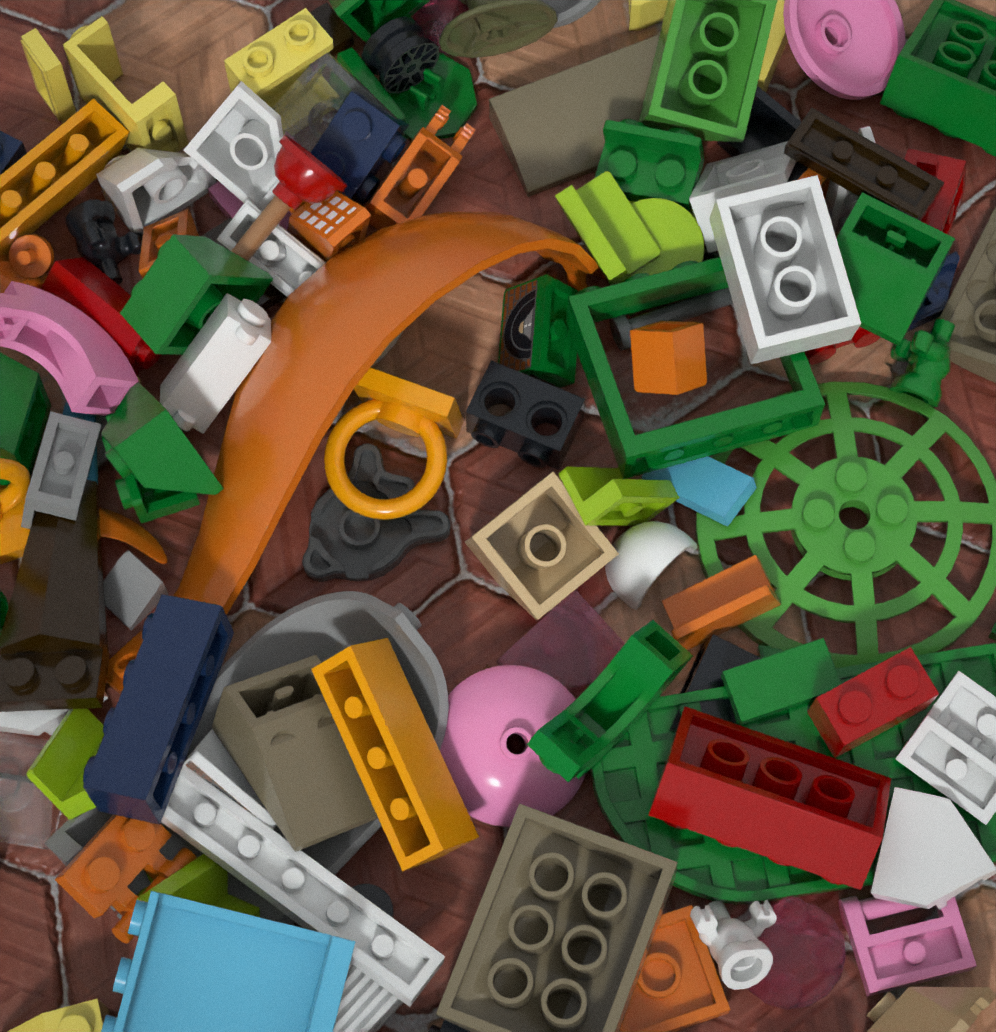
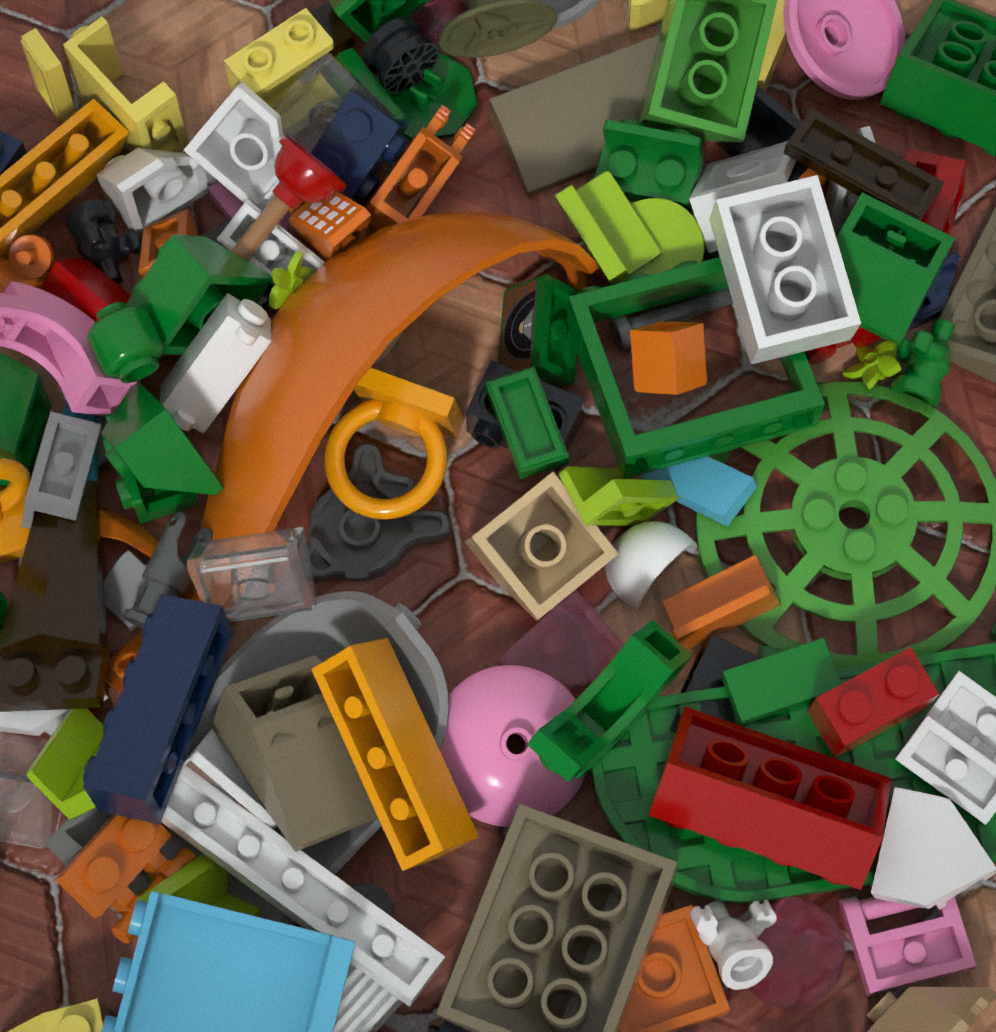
none -> green head [87,302,165,383]
none -> dark grey piece [122,511,212,629]
none -> clear slope [187,527,317,622]
none -> lime plant [269,250,315,309]
none -> green tile [485,366,569,479]
none -> lime plant [842,341,902,390]

